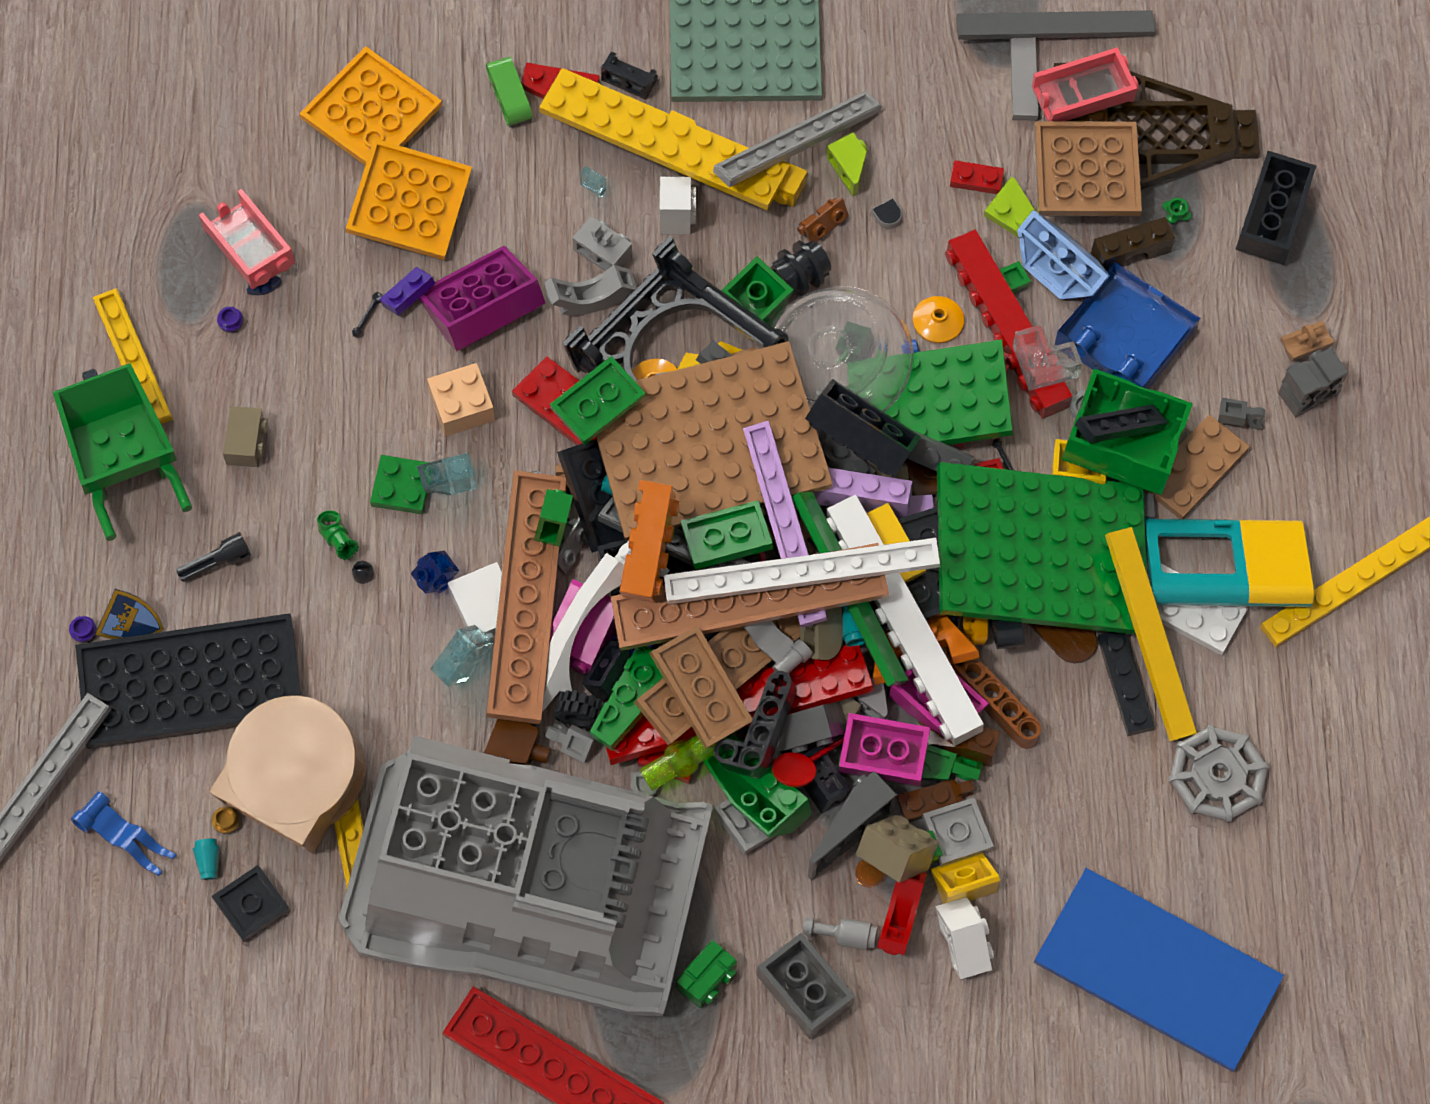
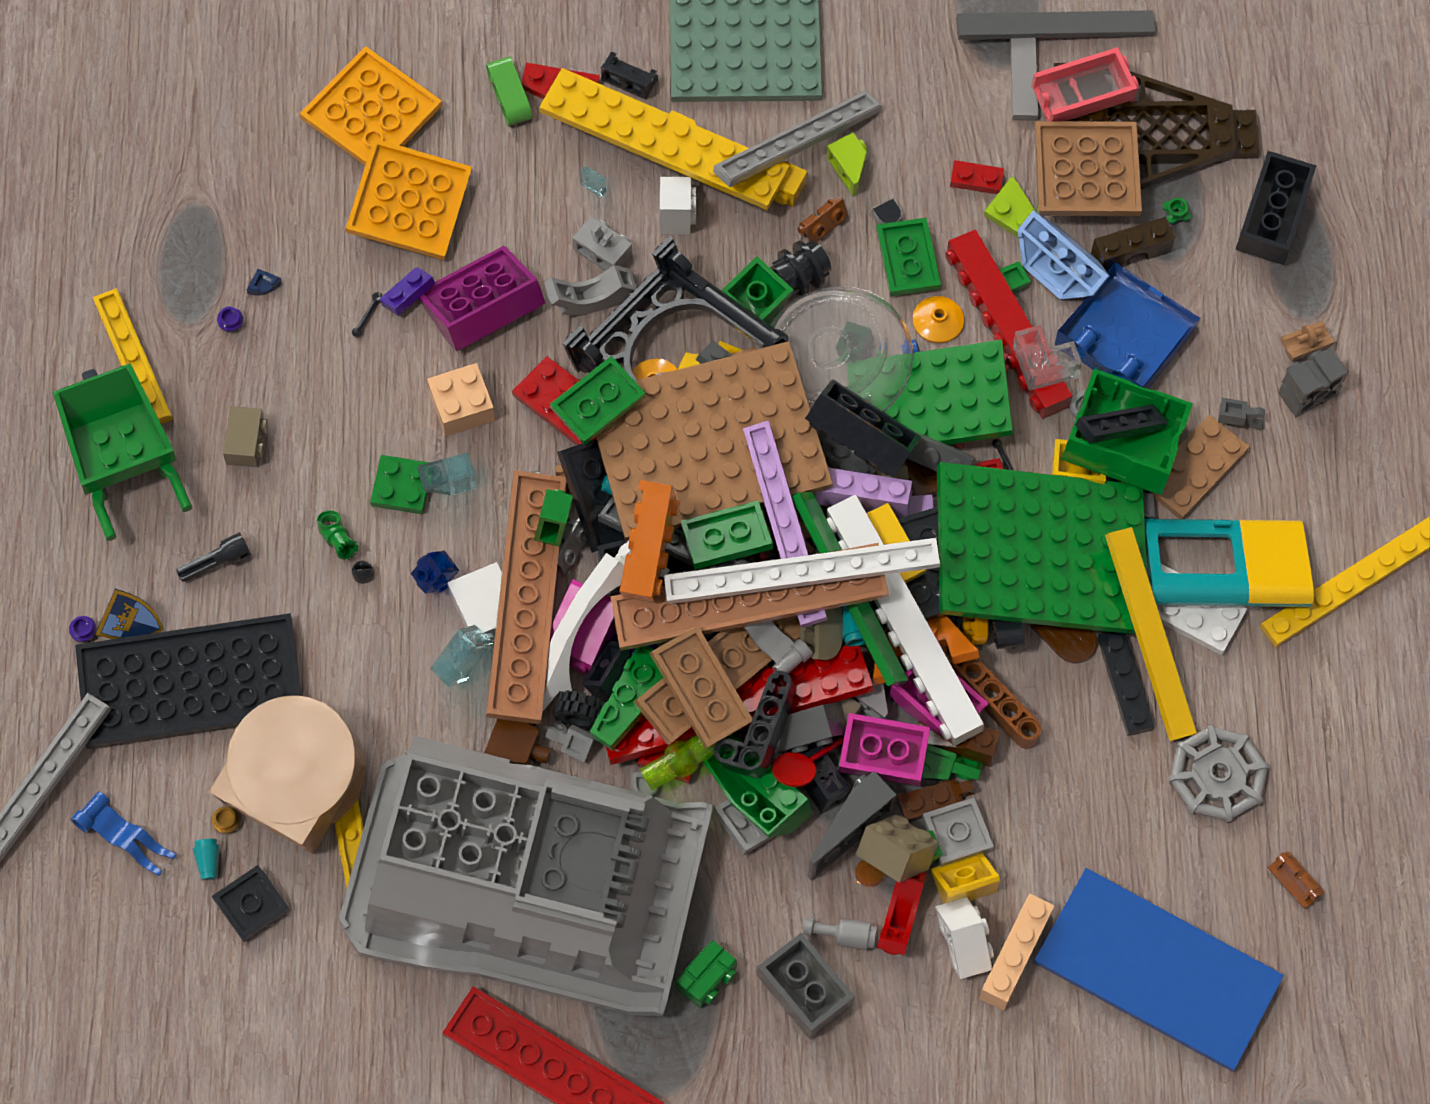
door [199,189,295,290] -> none
none -> green plate [876,218,941,297]
none -> light nougat arch [979,893,1055,1011]
none -> dark orange hinge [1267,851,1325,909]

